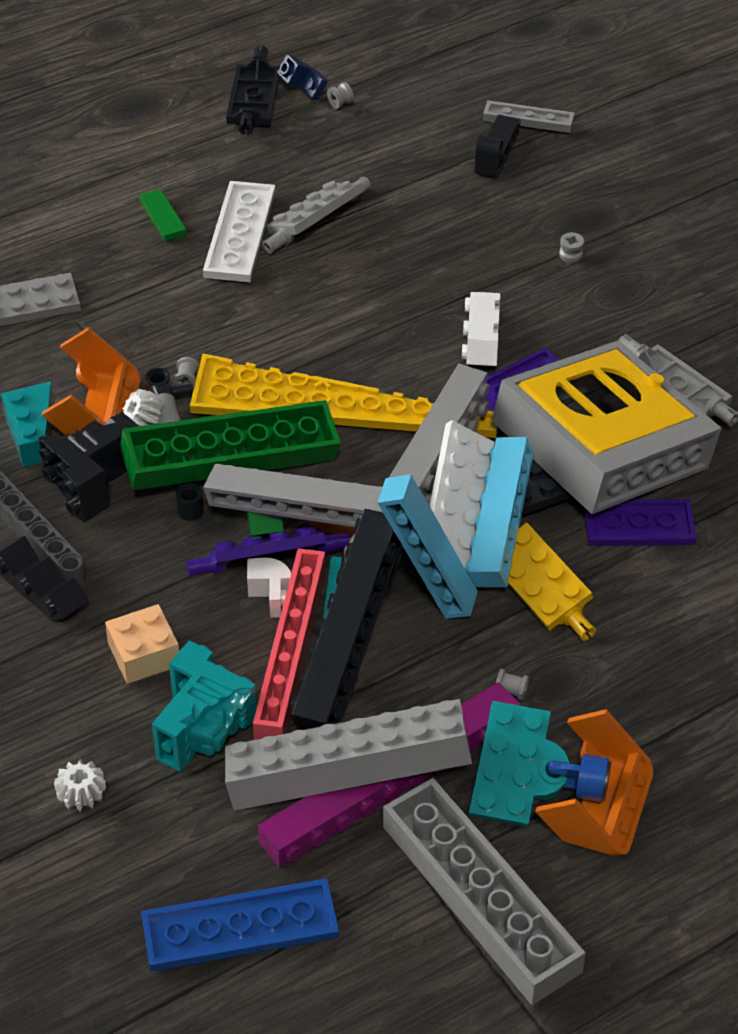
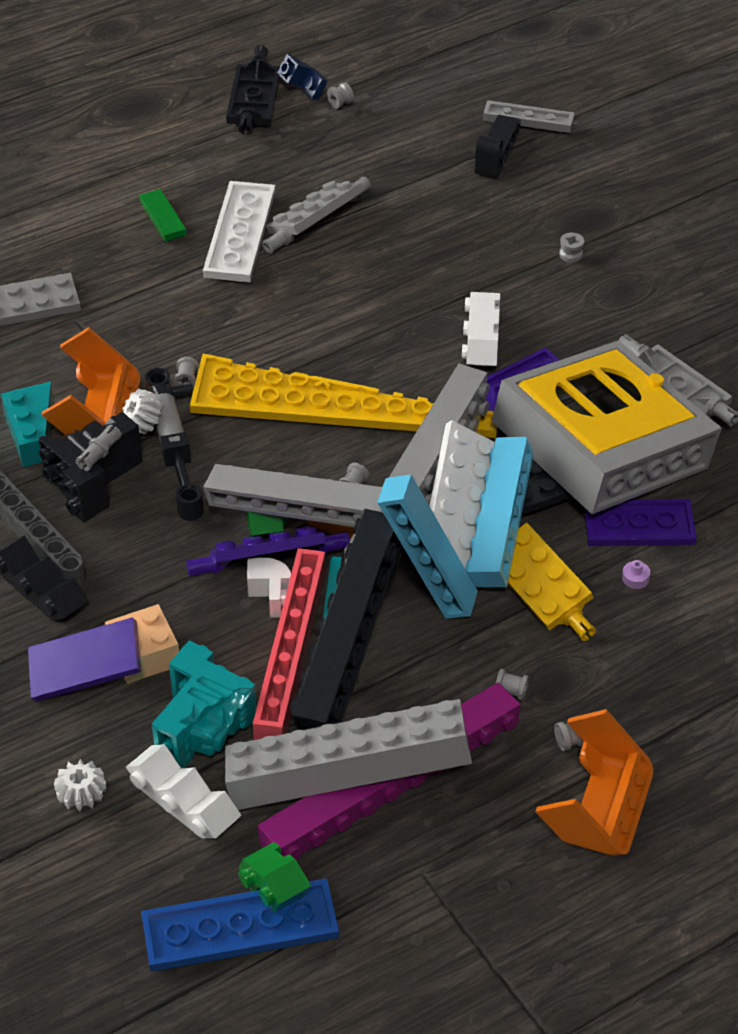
green brick [120,400,341,491] -> none
light grey brick [383,778,585,1005] -> none
teal plate [469,701,612,828] -> none
none -> dark purple tile [28,617,141,702]
none -> light grey pin [76,425,121,471]
none -> white brick [126,744,242,838]
none -> green brick [238,842,311,913]
none -> light grey bush [339,463,369,484]
none -> light grey wheel [554,722,584,752]
none -> lavender tile [622,560,650,589]

